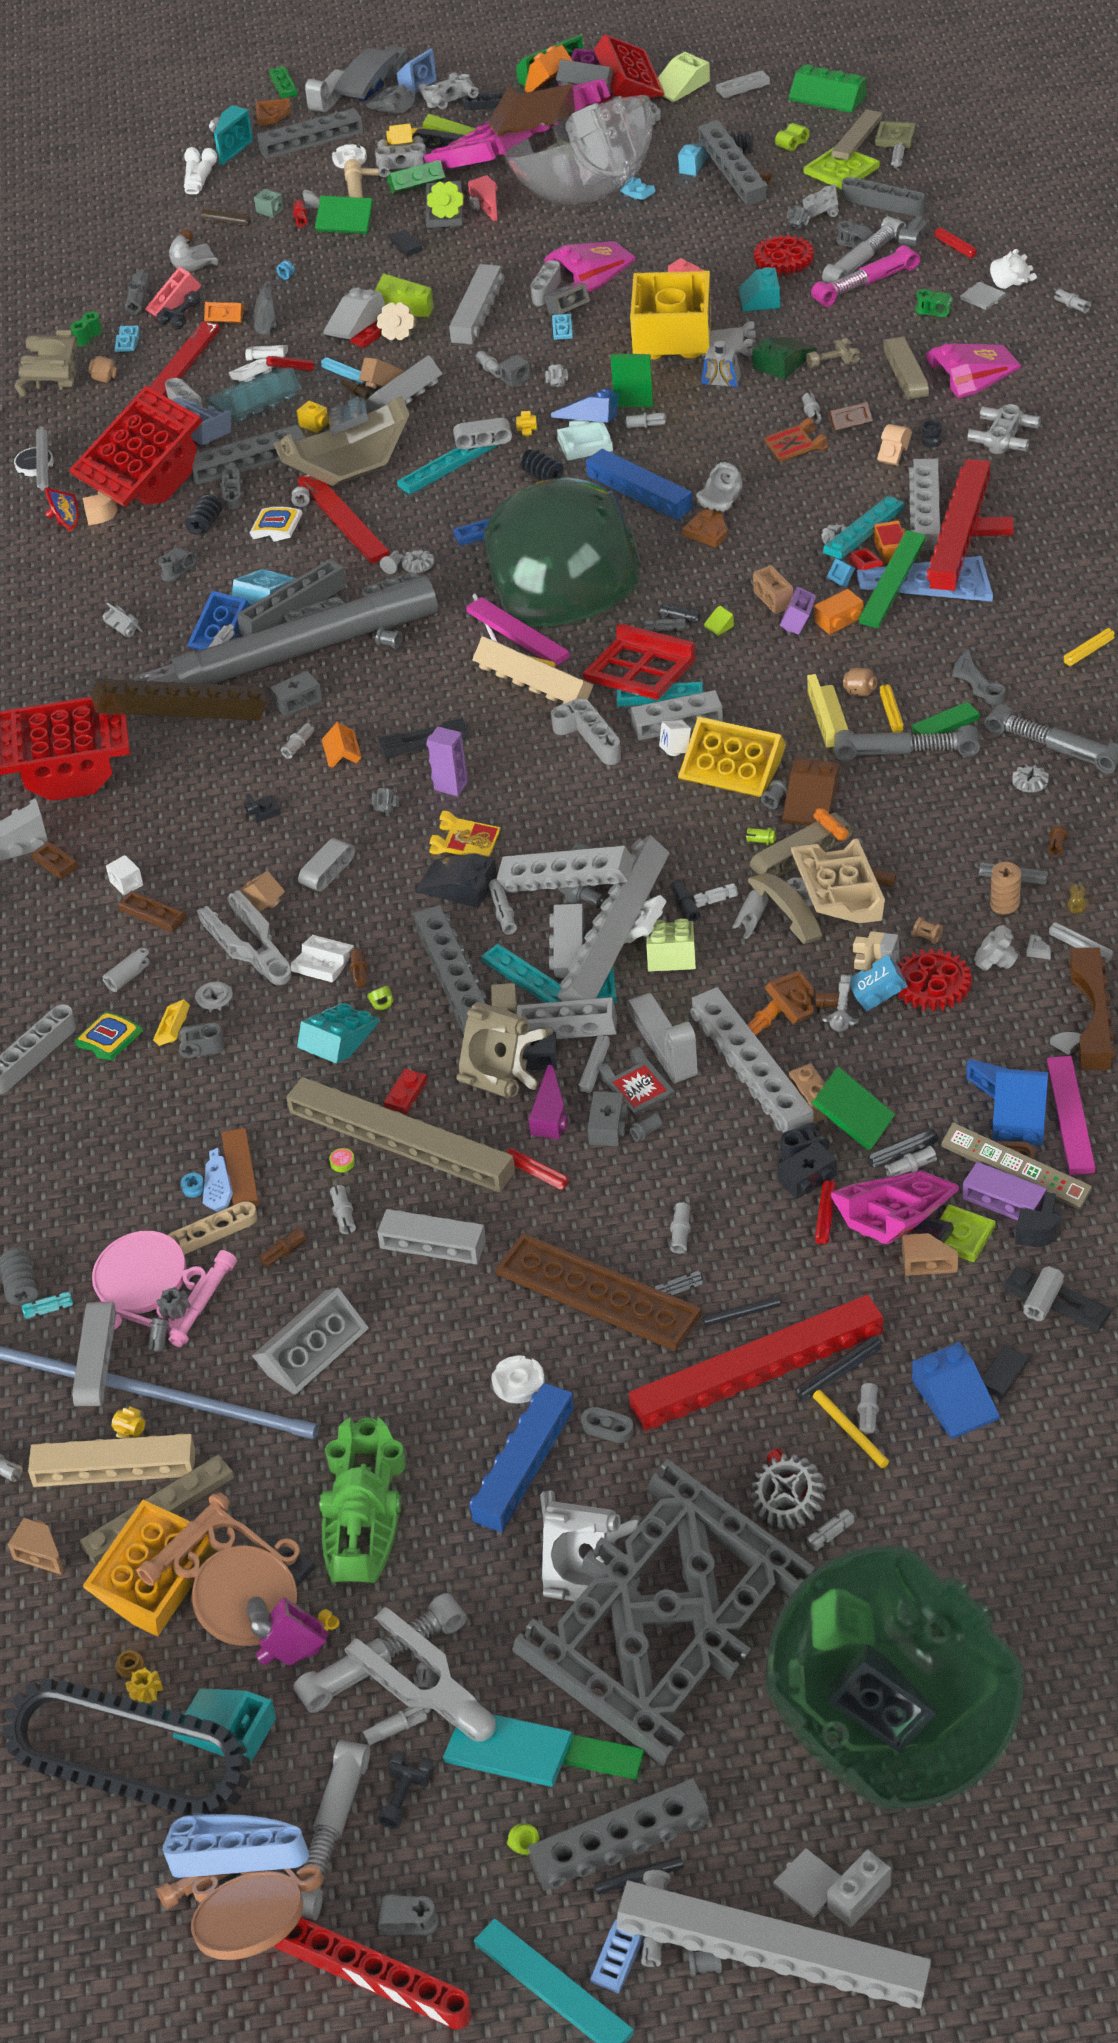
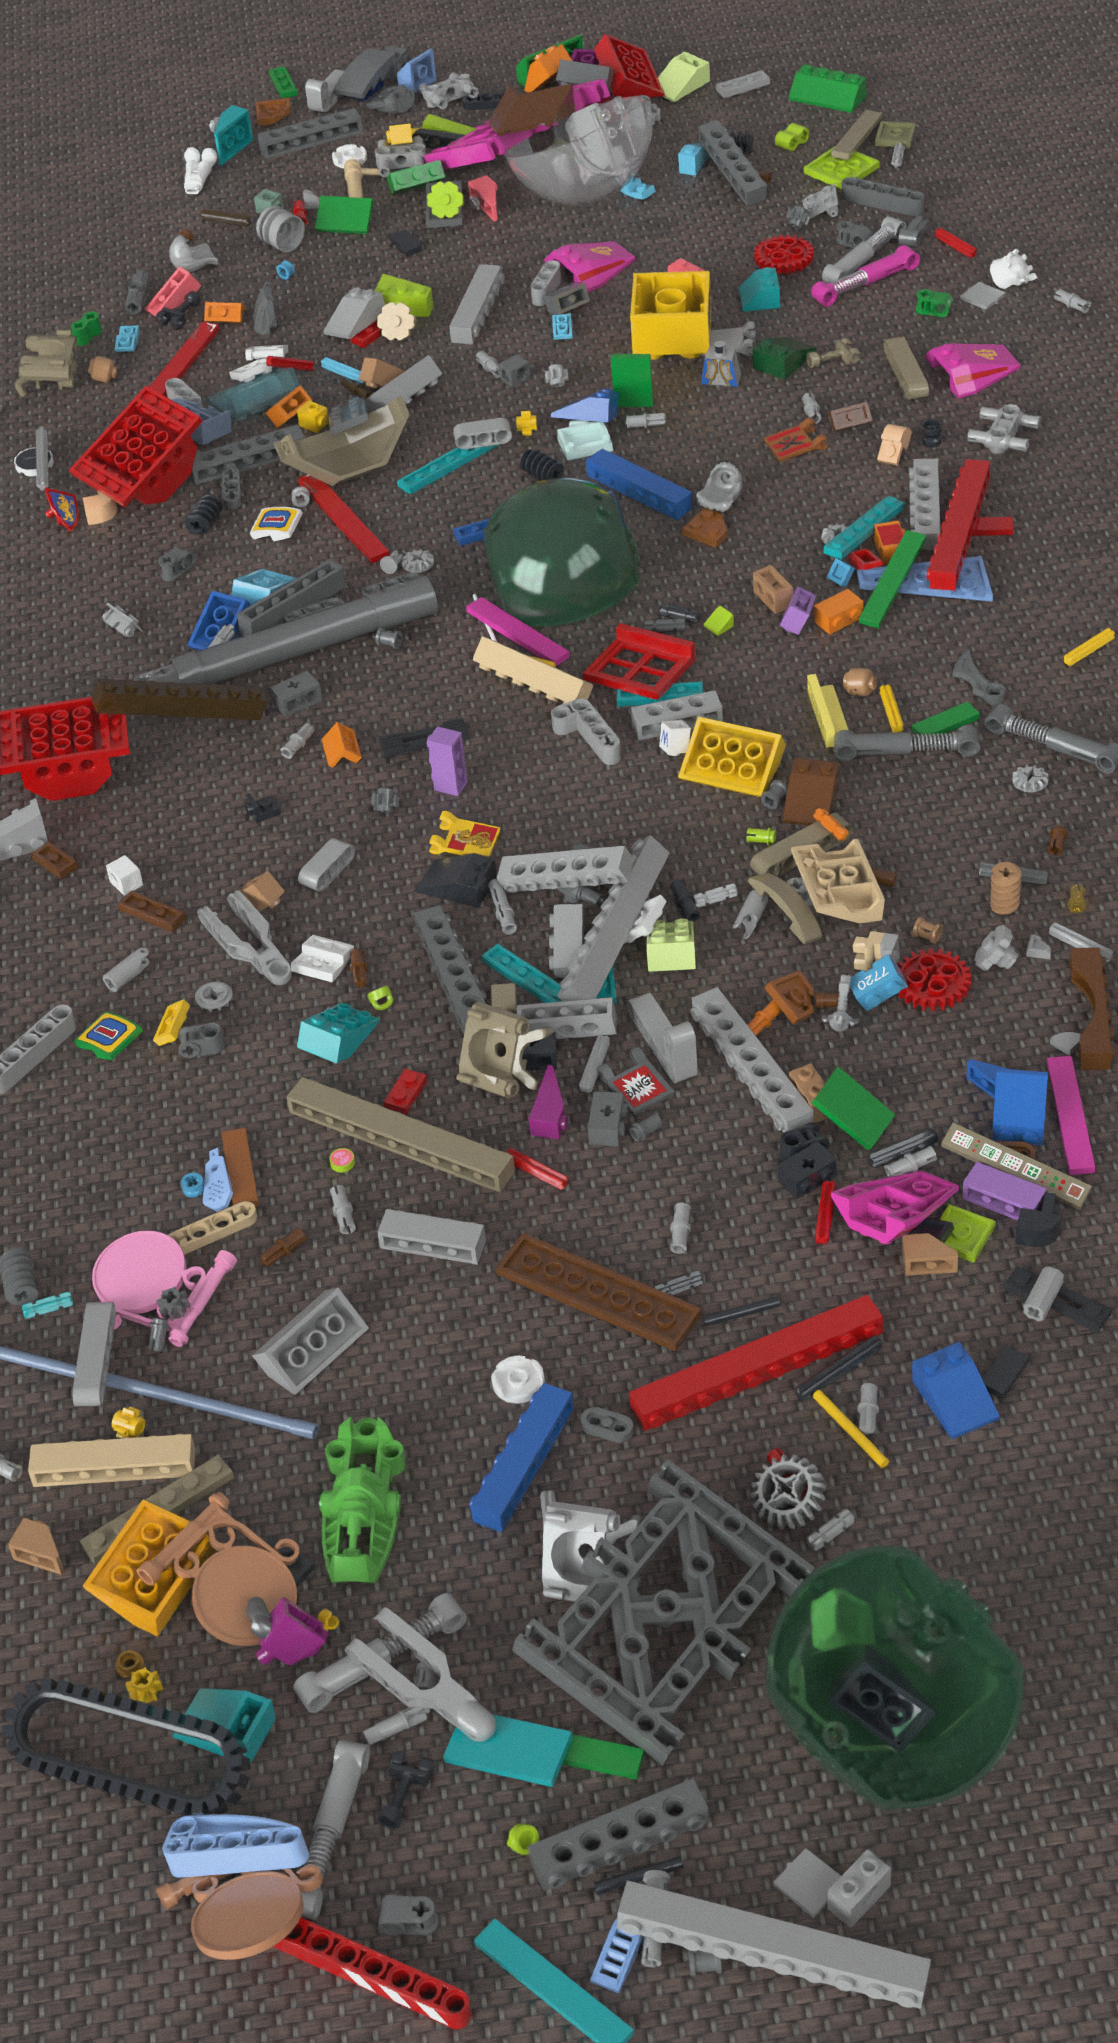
none -> light grey wheel [256,205,305,252]
none -> orange brick [266,385,312,428]

